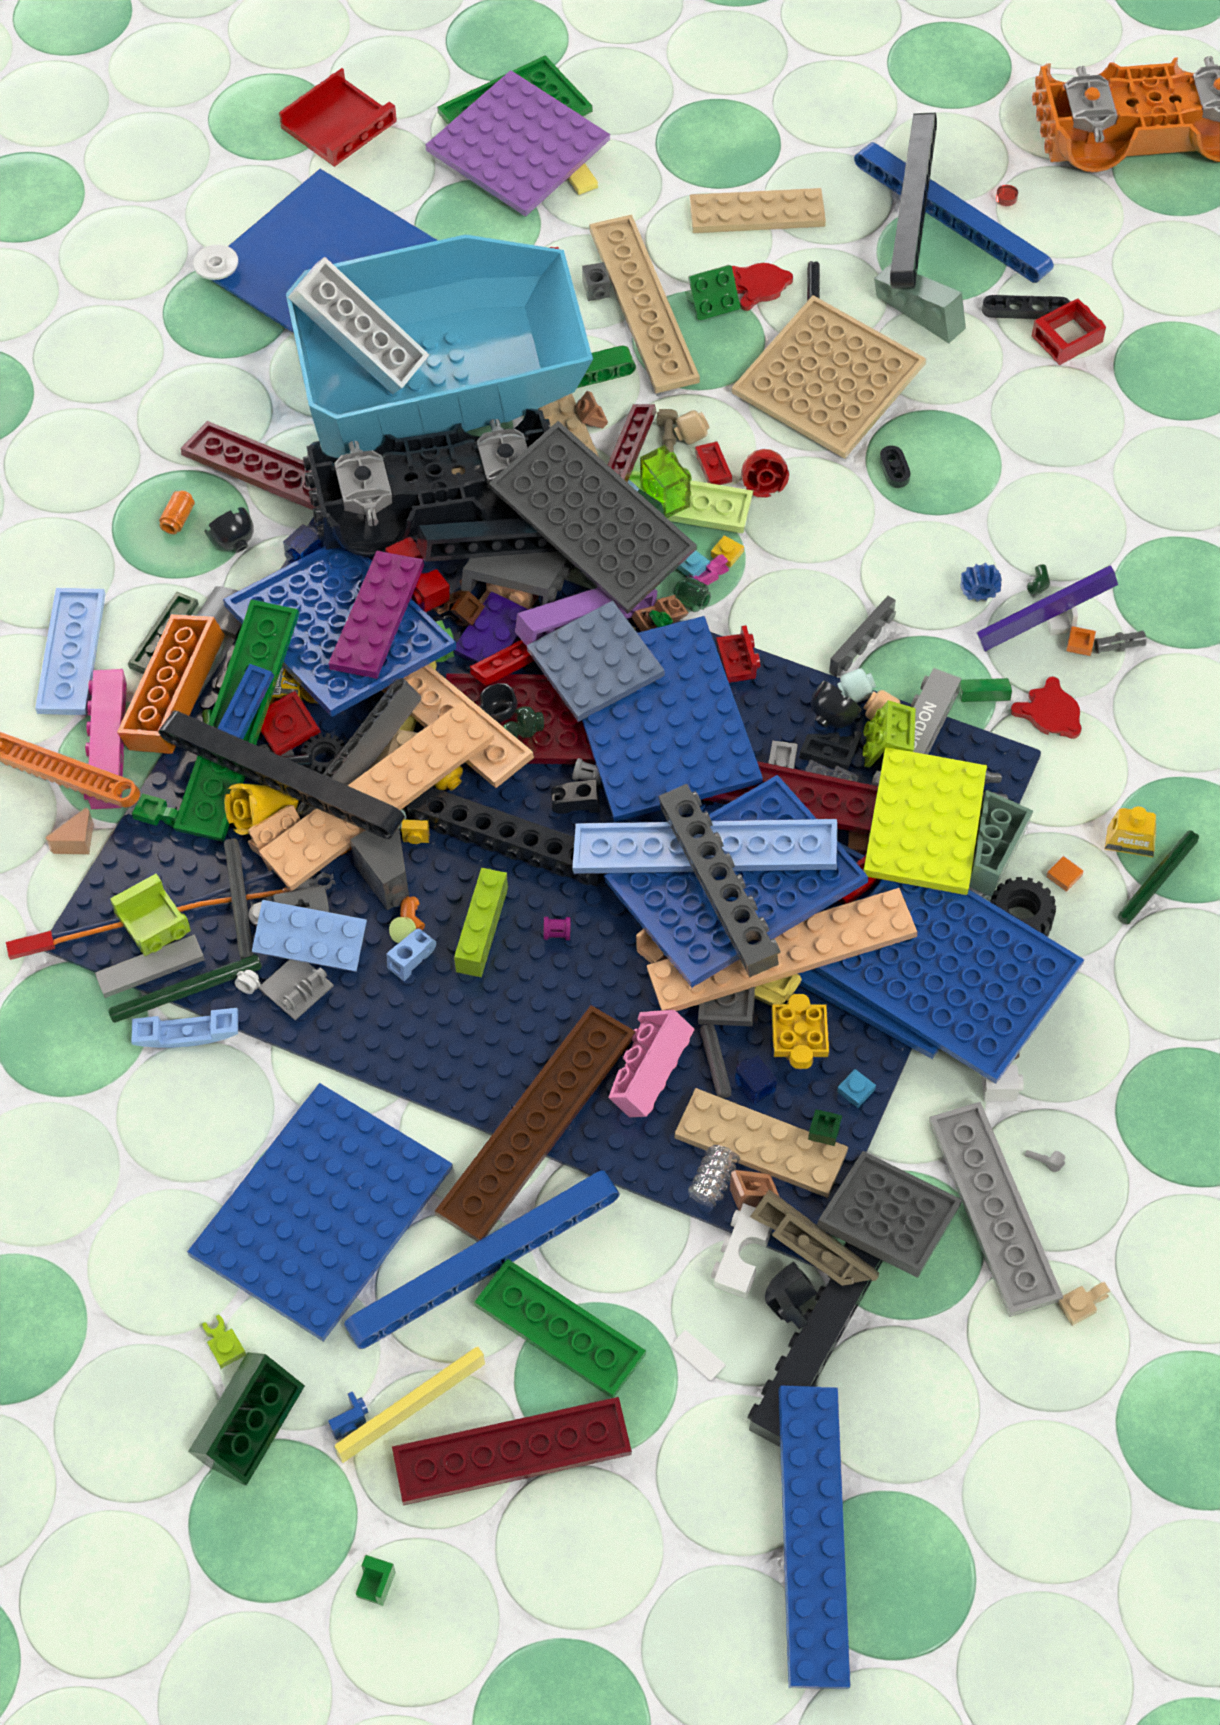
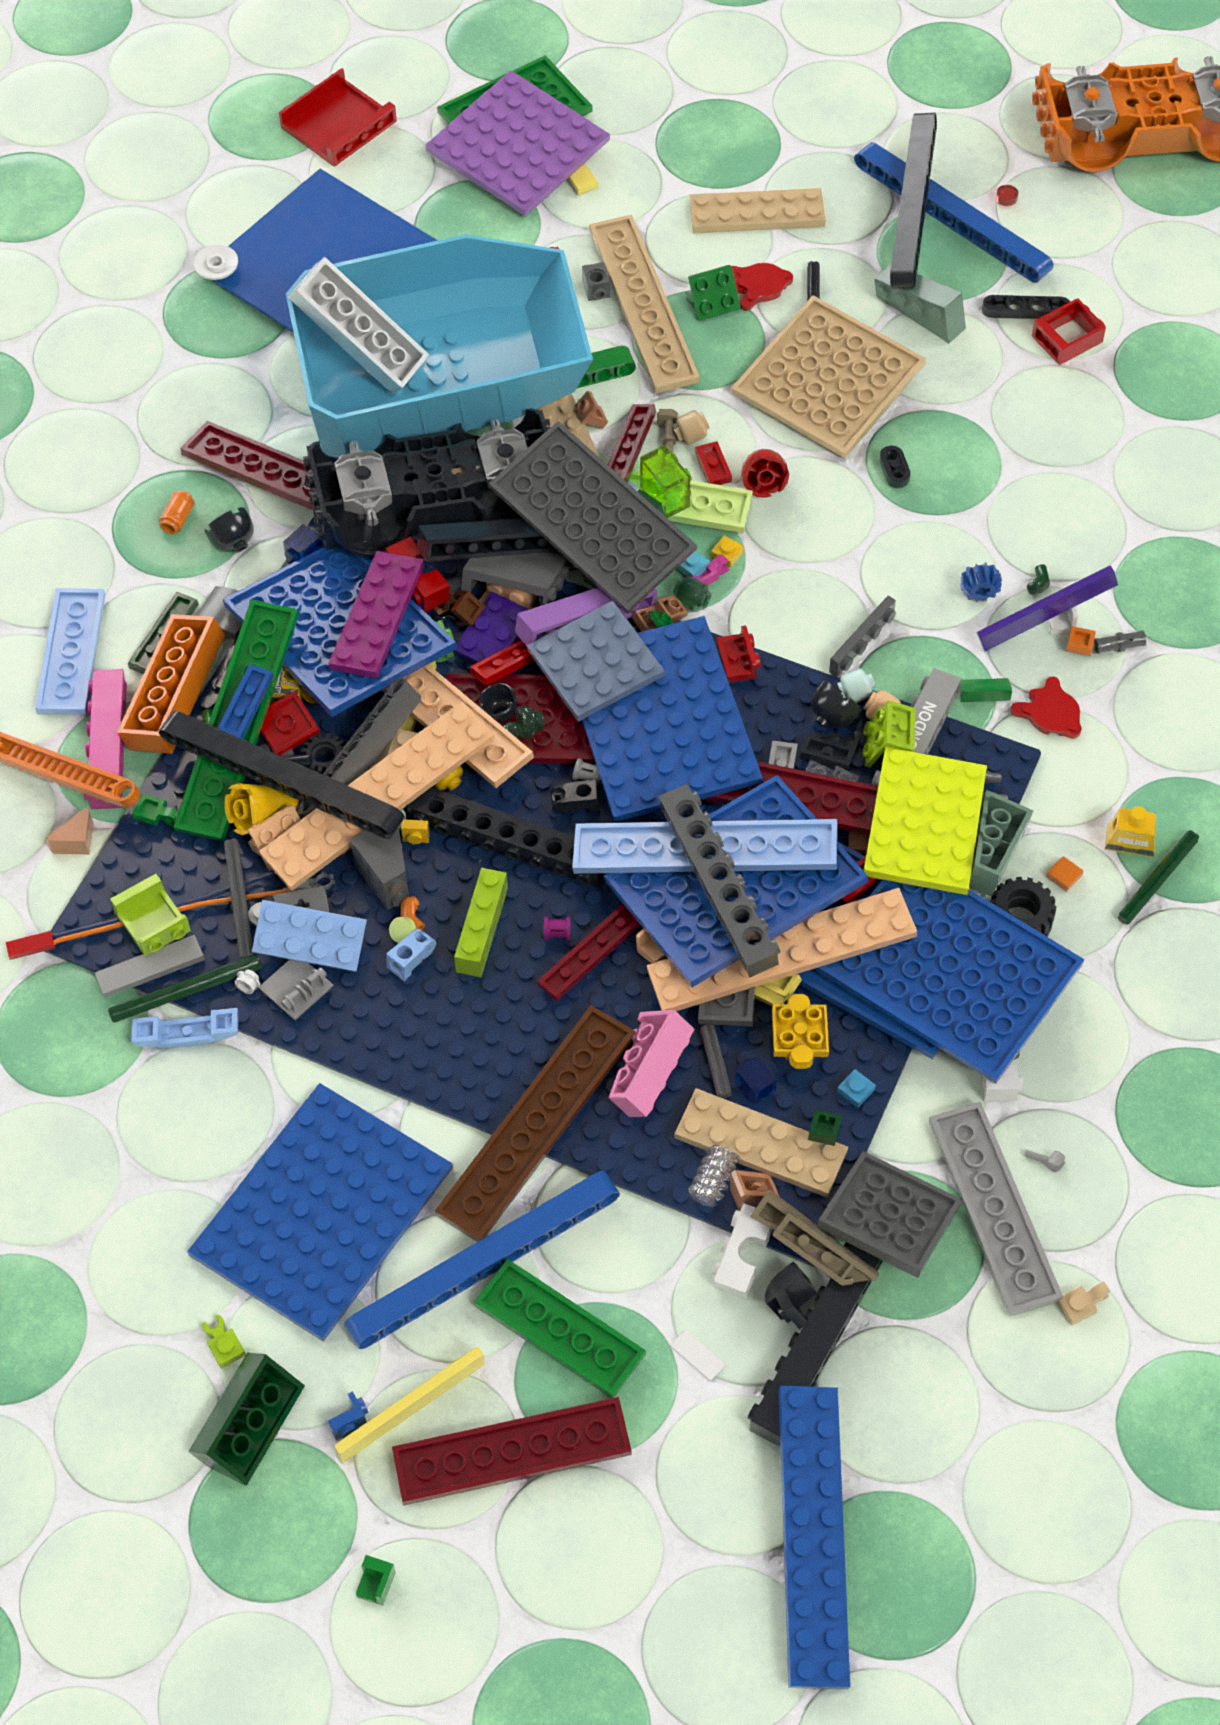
none -> dark red plate [537,904,640,1002]

